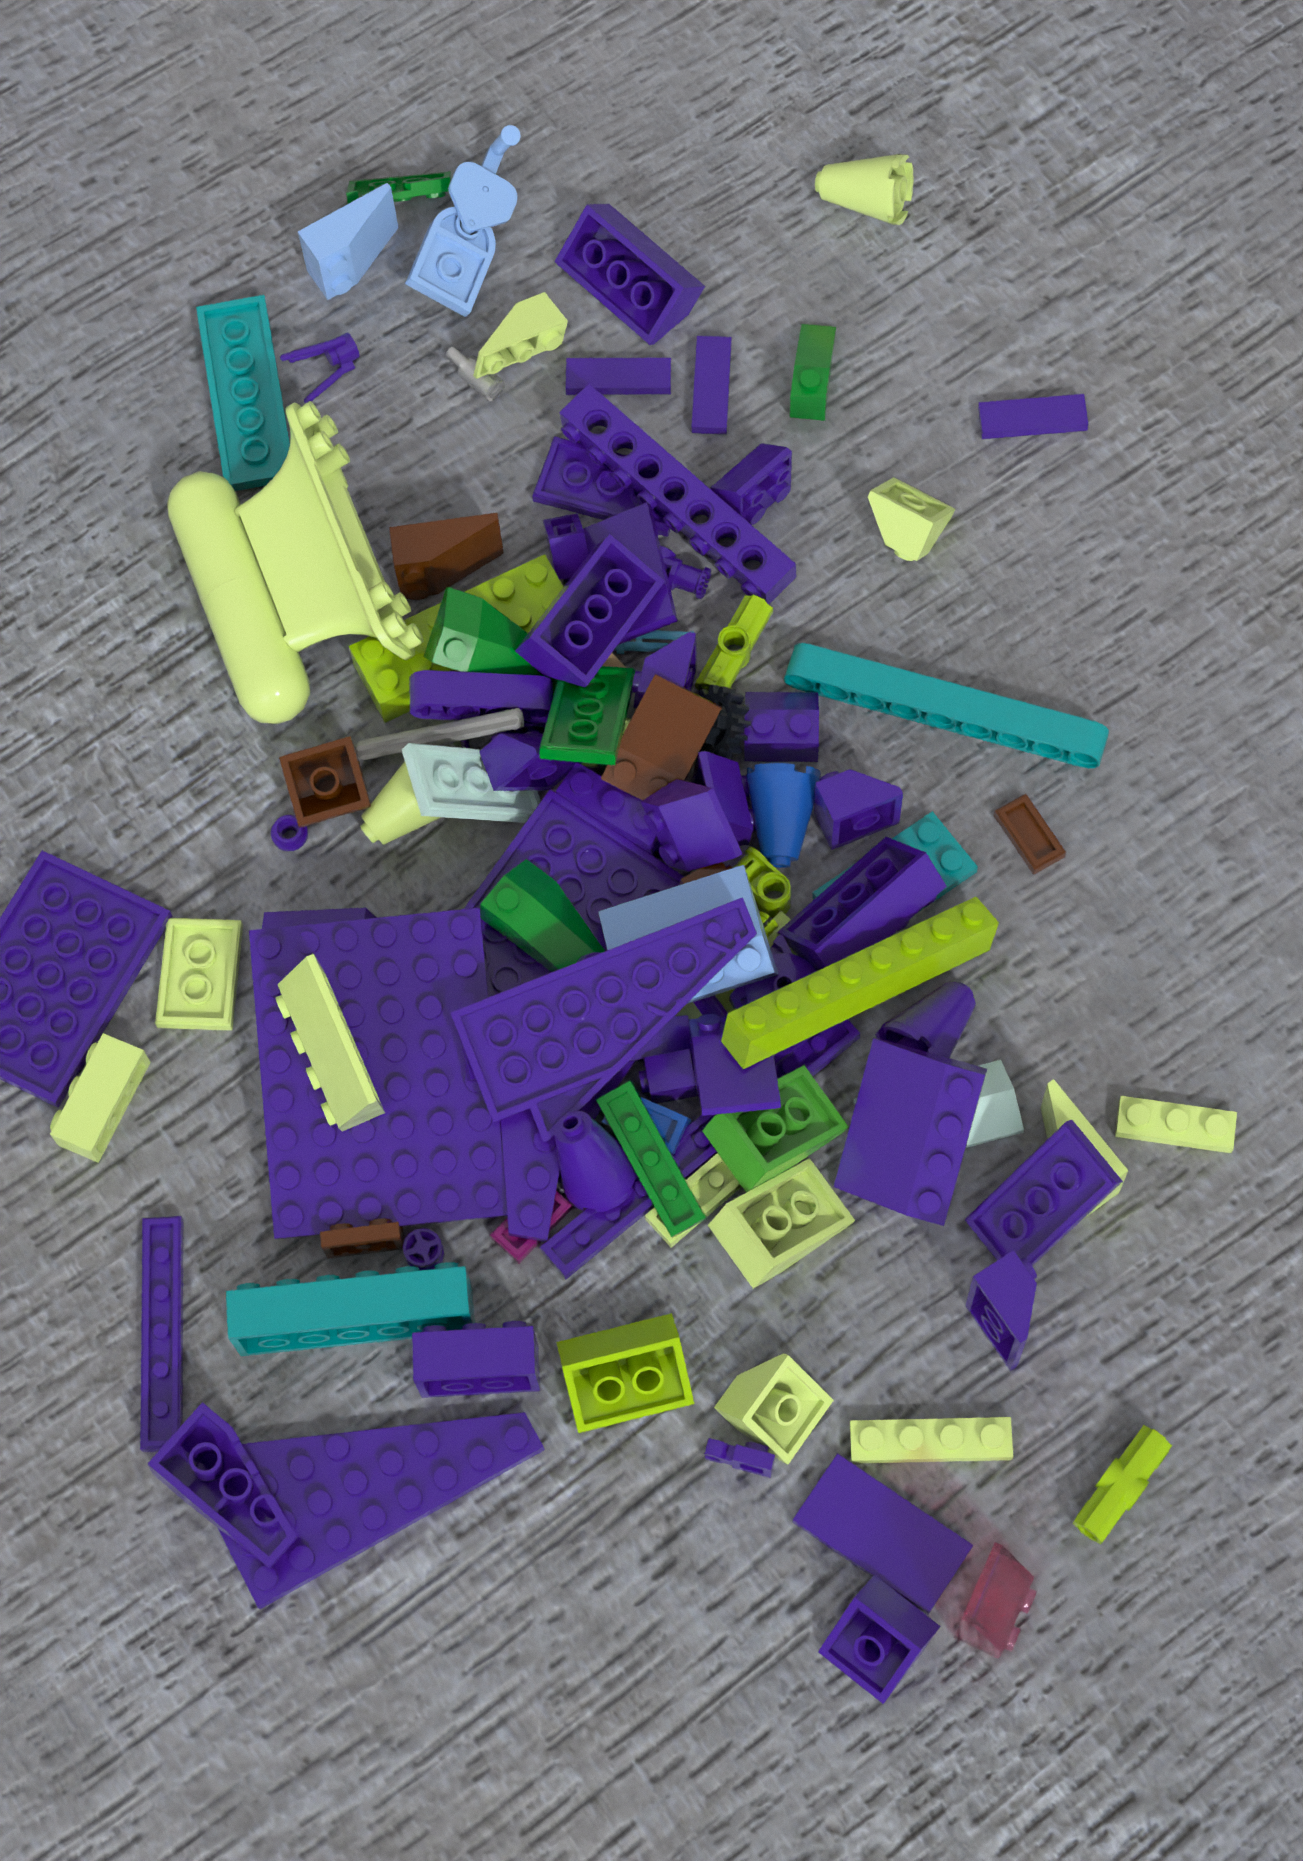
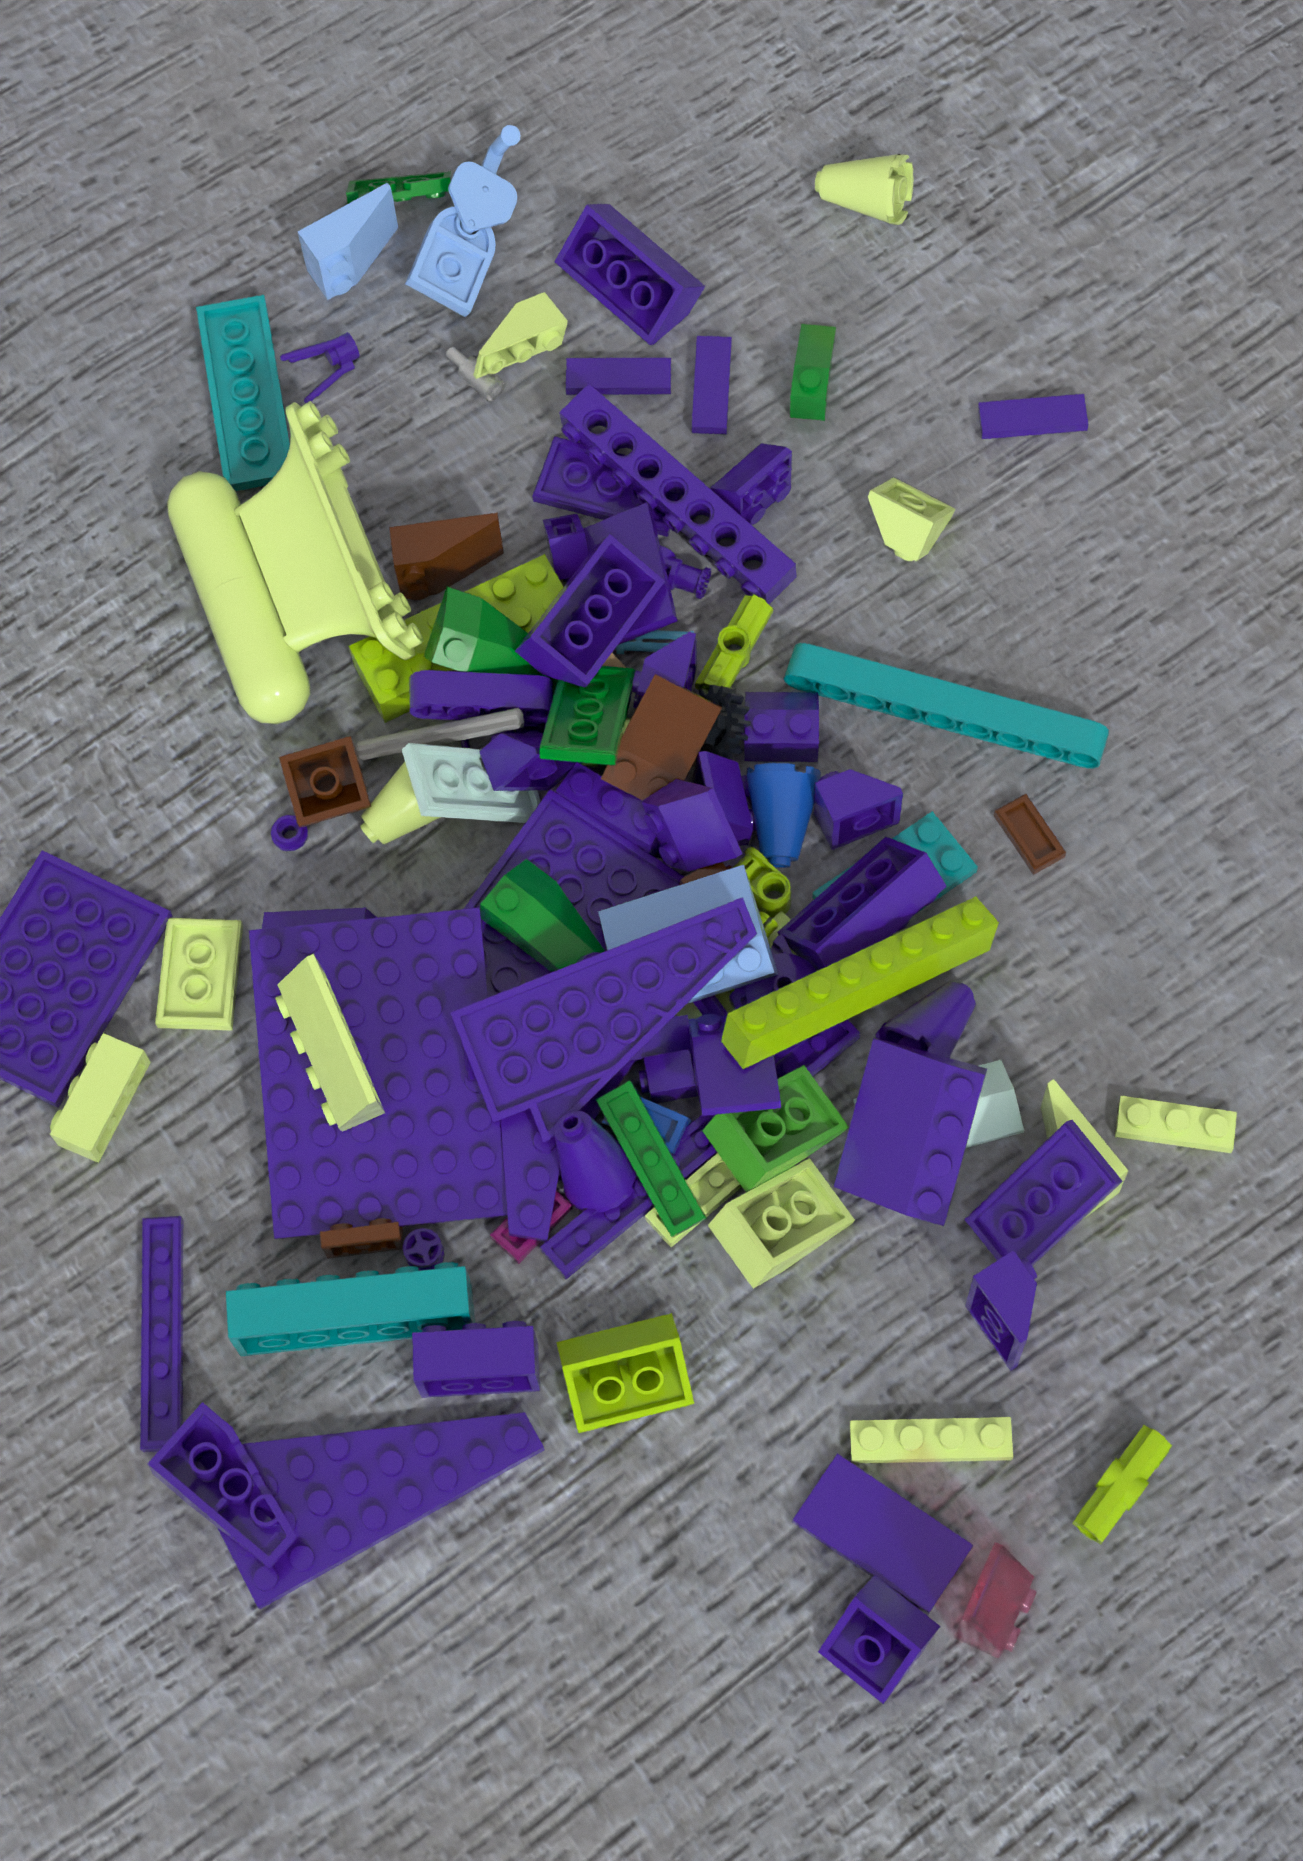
dark purple plate [704,1438,775,1478] -> none
yellowish green slope [714,1353,834,1465] -> none

